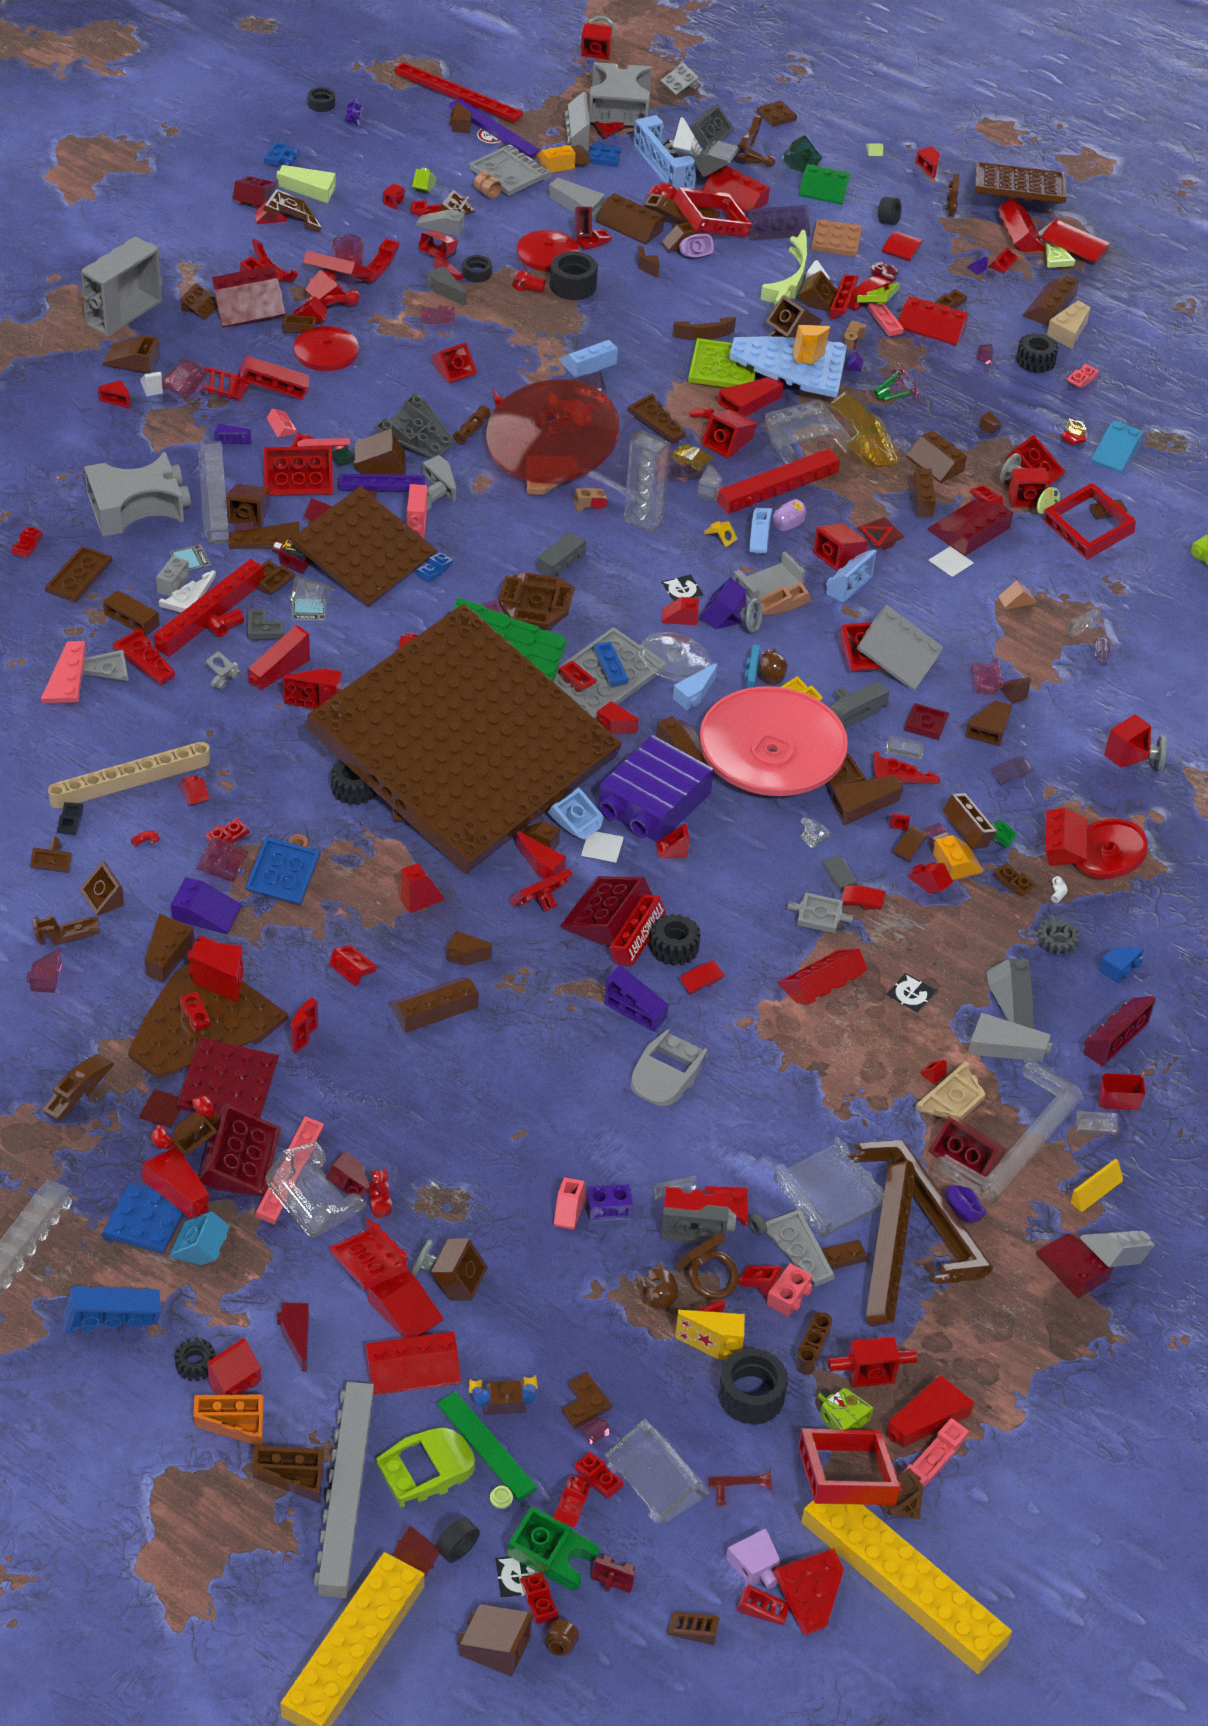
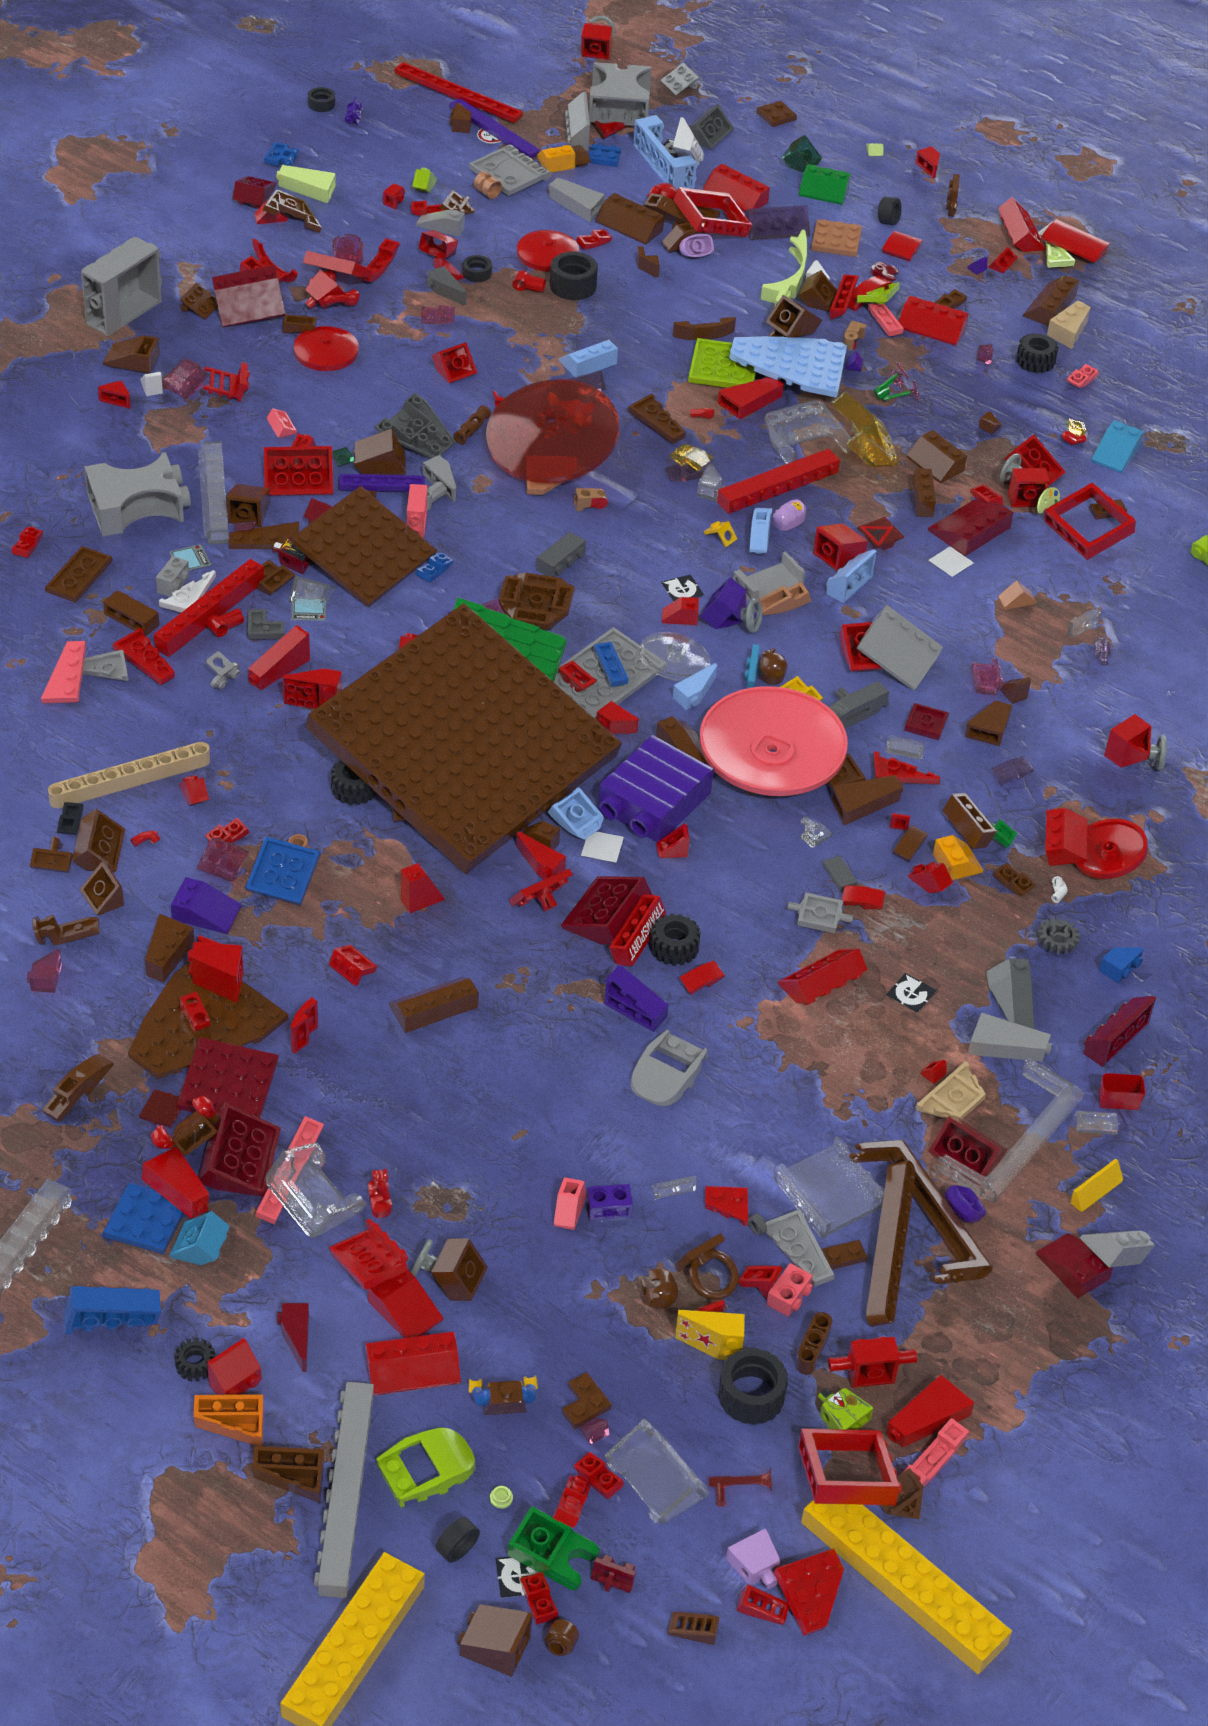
dark purple slope [215,424,252,444] -> none
red brick [241,356,309,400] -> none
red slope [292,296,328,324] -> none
coral plate [297,438,351,451] -> none
dark red slope [326,1152,369,1202] -> none
clear red piece [392,1526,442,1577] -> none
green tile [437,1391,537,1503] -> none
reddish brown slope [446,931,492,966] -> none
dark red torso [574,206,592,237] -> none
clear brick [624,430,671,533] -> none
dark grey piece [661,1187,736,1246] -> none
dark grey slope [694,141,740,177] -> none
red slope [701,410,758,458] -> none
reddish brown piece [714,115,775,167] -> none
light orange slope [793,325,830,364] -> none
clear pink tile [924,823,950,845] -> none
reddish brown plate [975,161,1067,204] -> none
none -> reddish brown slope [72,808,125,873]

